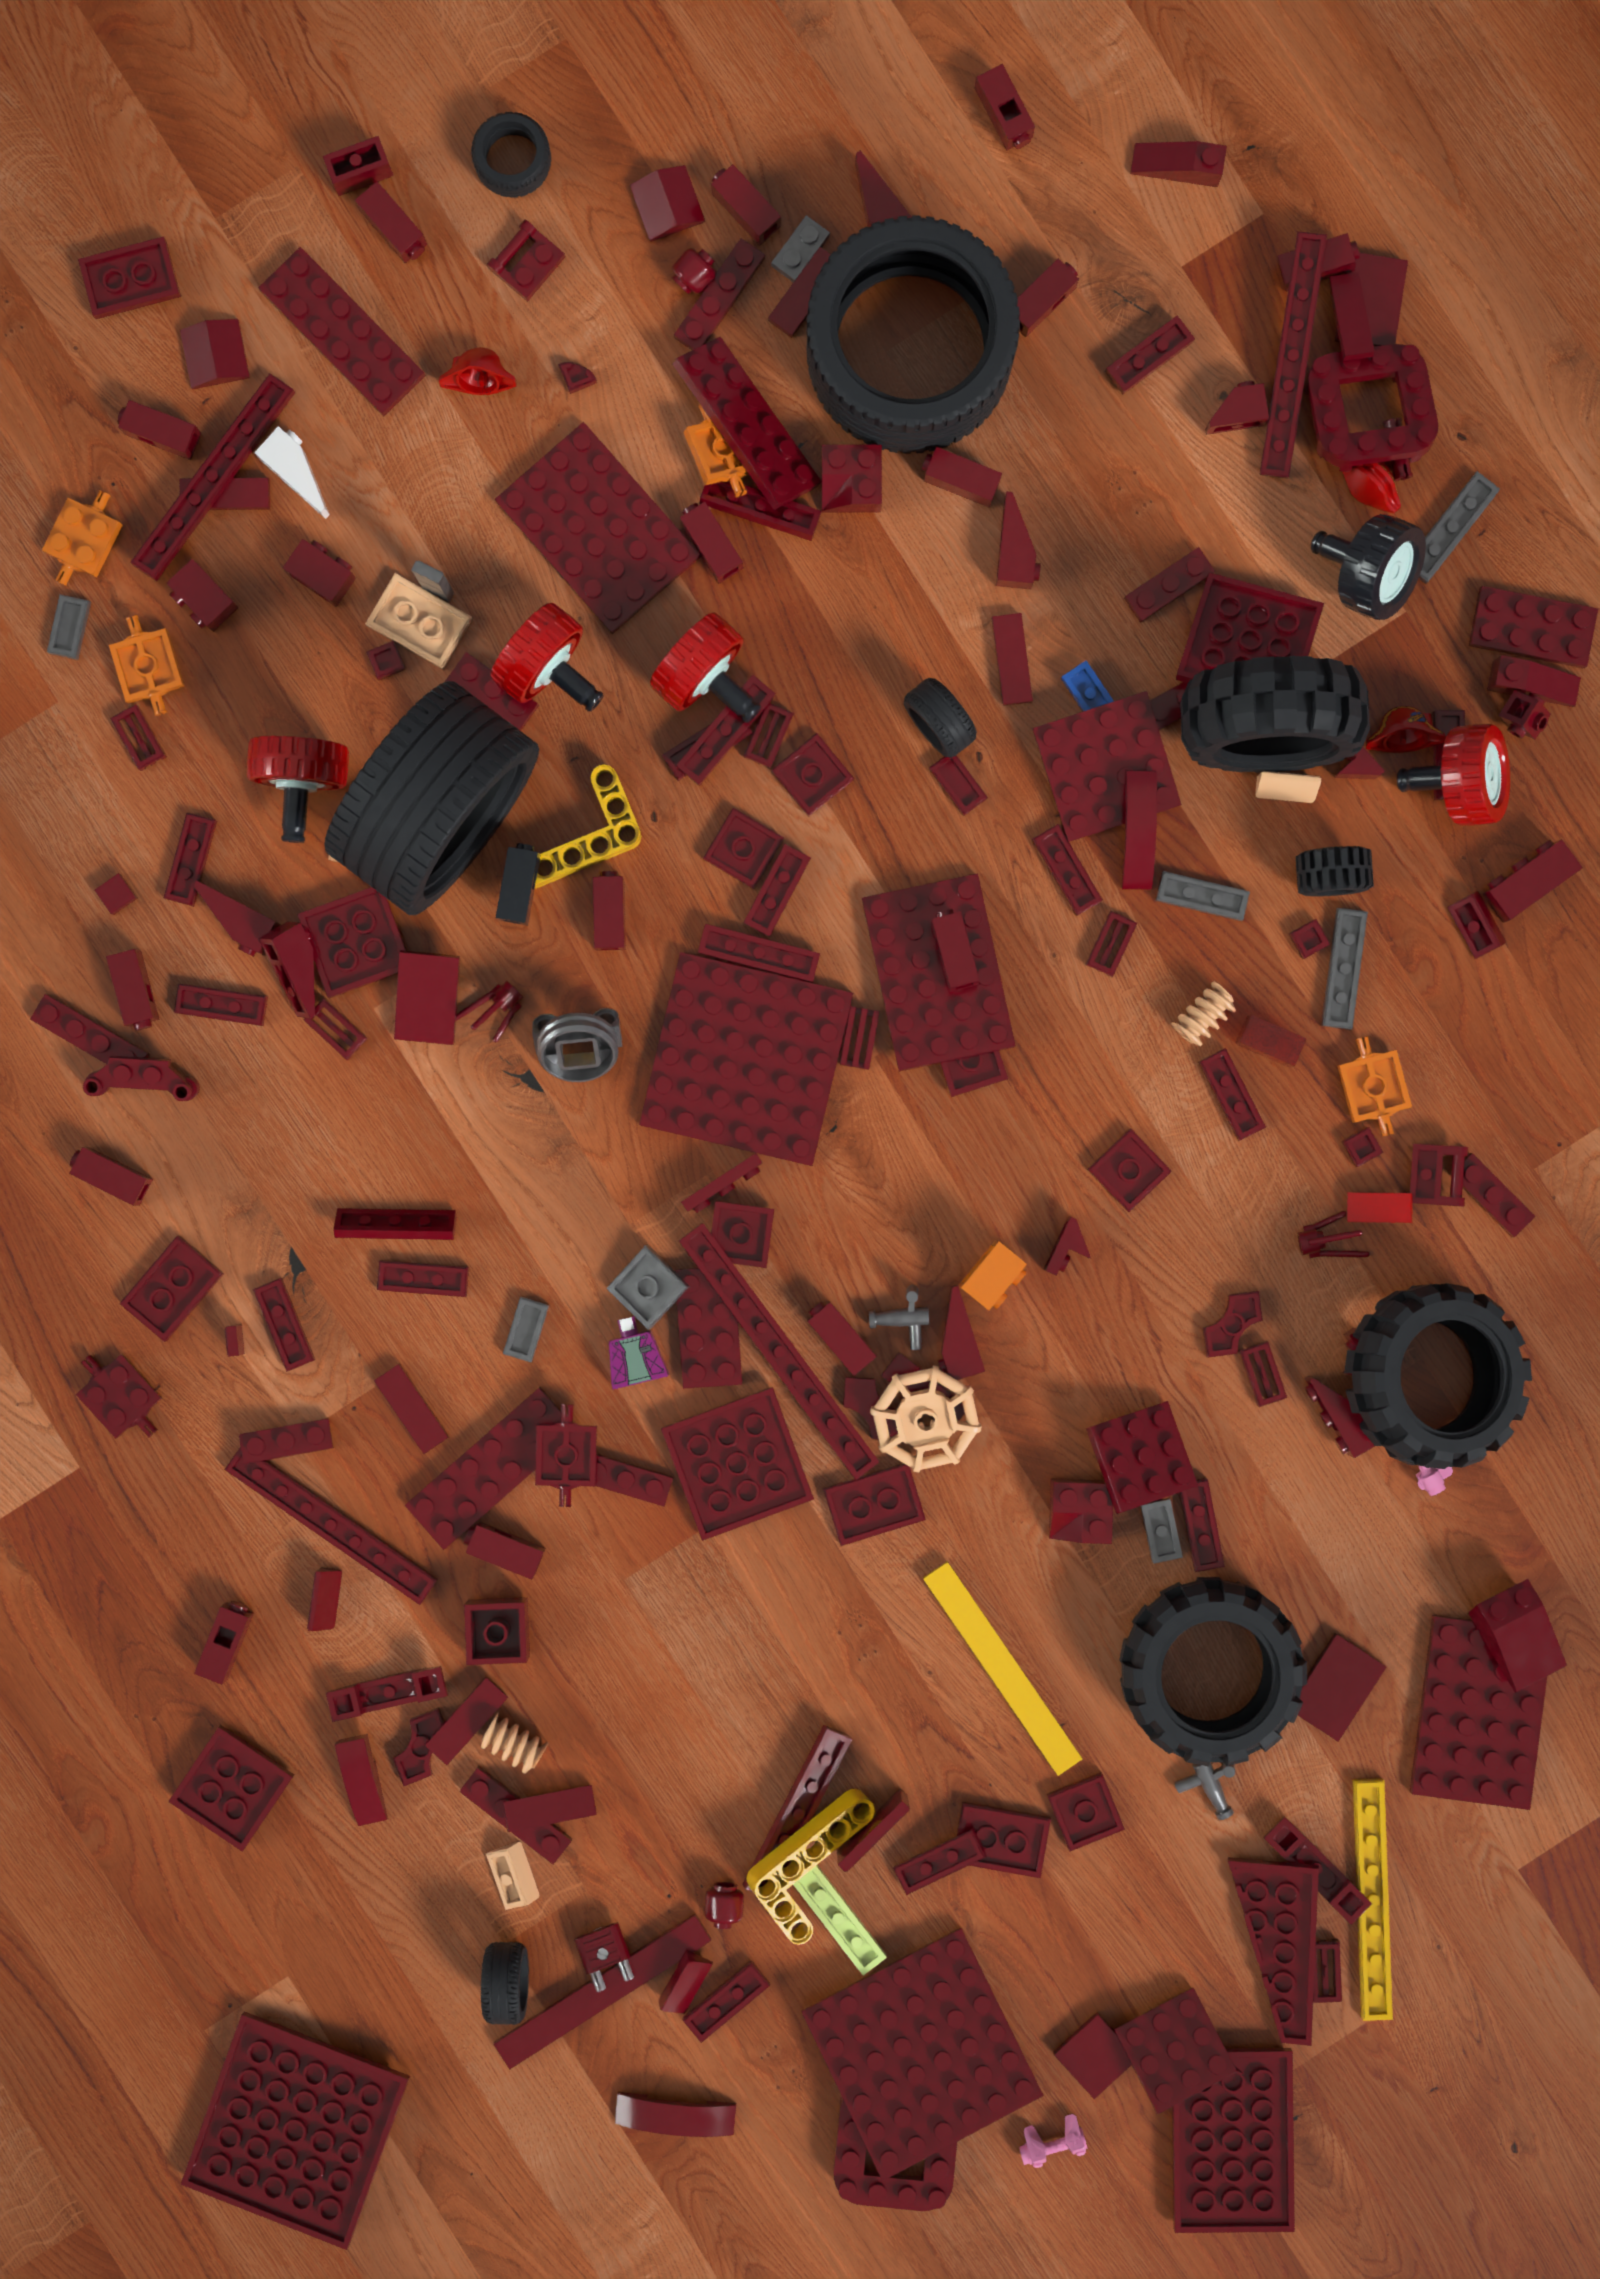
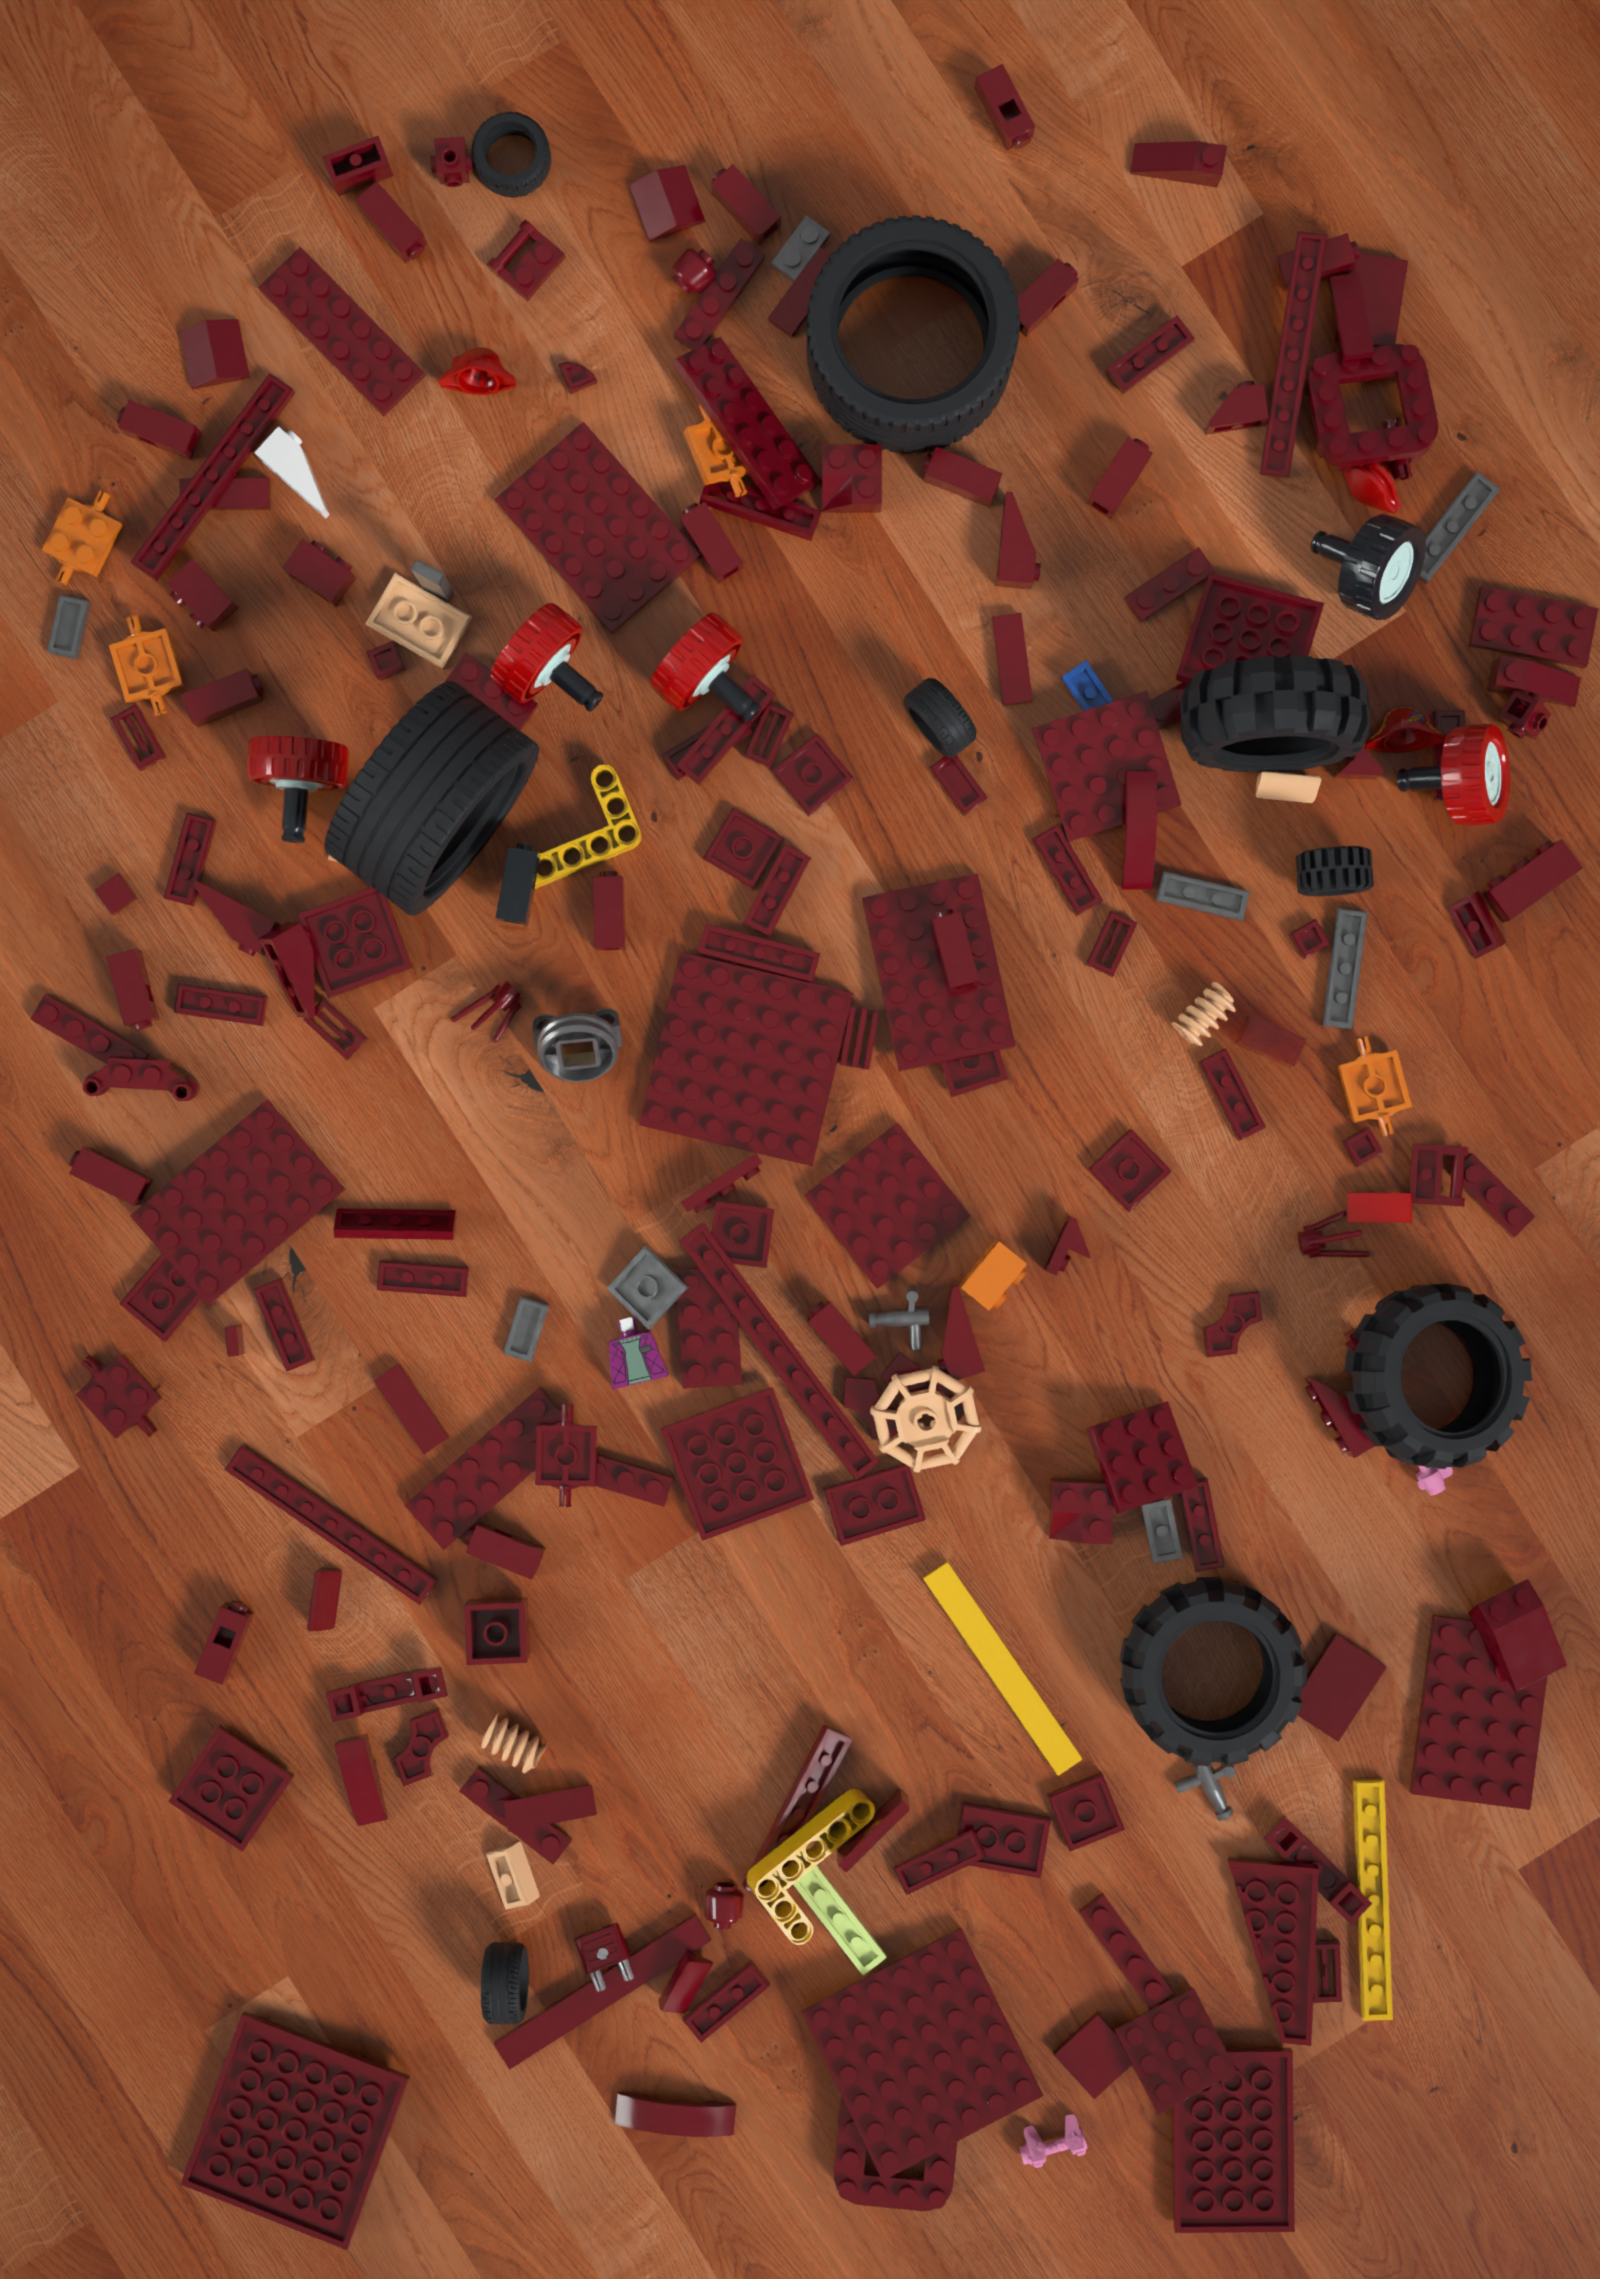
dark red plate [78,236,181,319] -> none
dark red plate [239,1419,334,1464] -> none
dark red tile [394,950,460,1045] -> none
dark red tile [425,1677,508,1765] -> none
dark red slope [855,150,911,227] -> none
dark red tile [1239,1341,1287,1407] -> none
none -> dark red plate [130,1099,346,1306]
none -> dark red brick [181,668,264,727]
none -> dark red brick [430,137,474,187]
none -> dark red plate [804,1122,971,1289]
none -> dark red plate [1079,1893,1174,2010]
none -> dark red brick [1086,437,1153,519]

